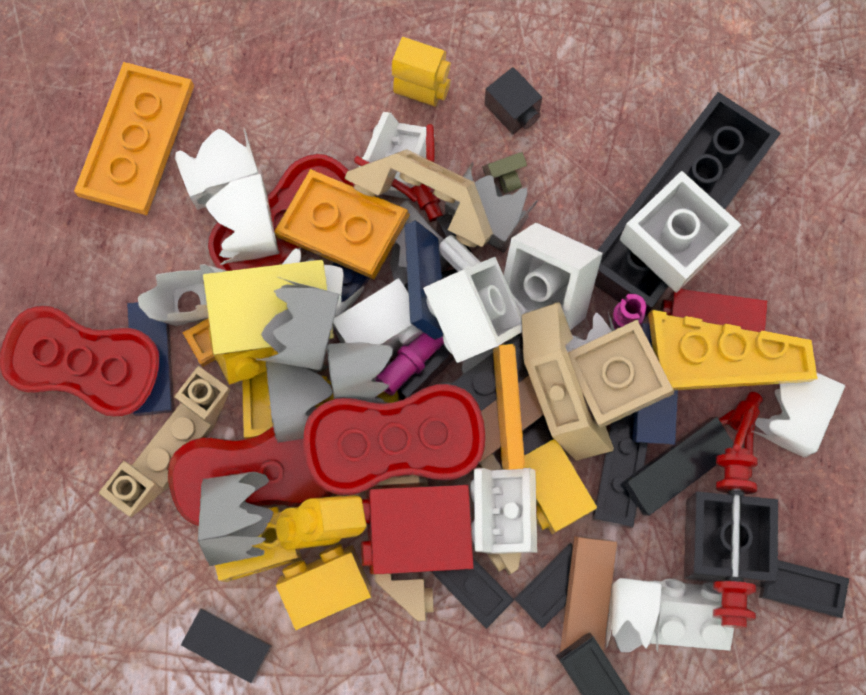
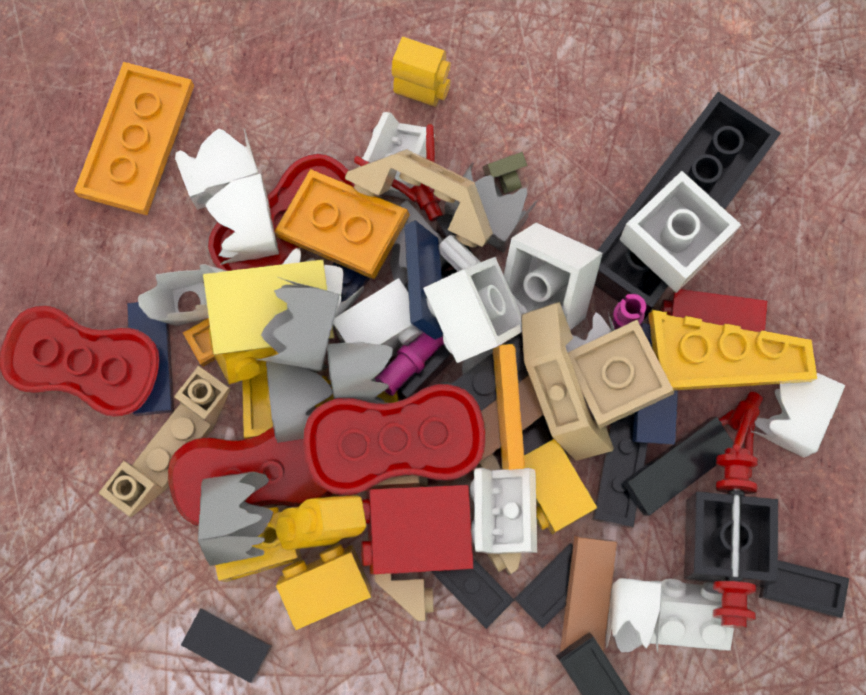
black brick [484,67,542,135] -> none

